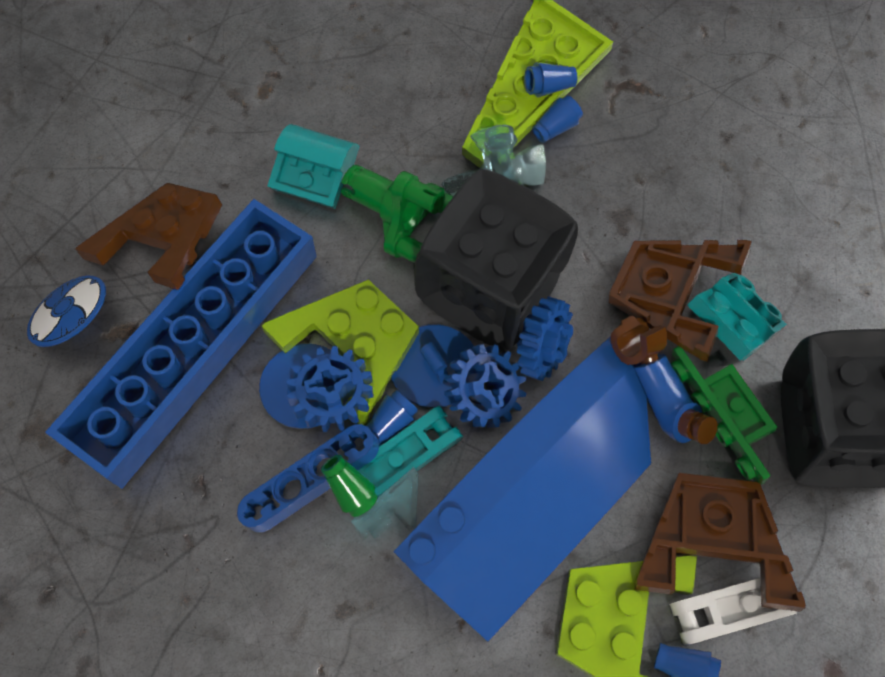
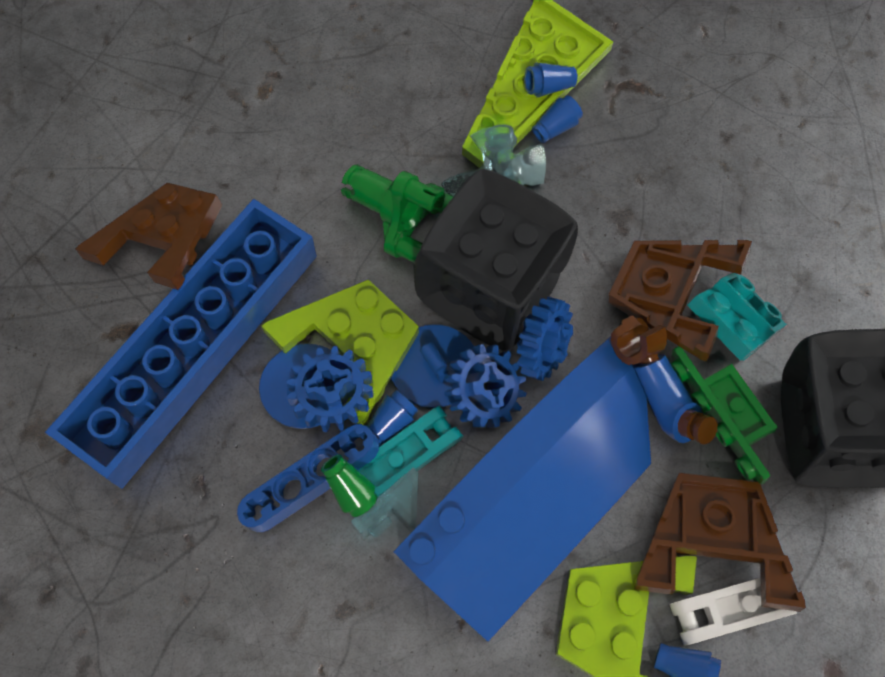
shield [27,275,106,347] -> none
teal brick [267,124,360,209] -> none

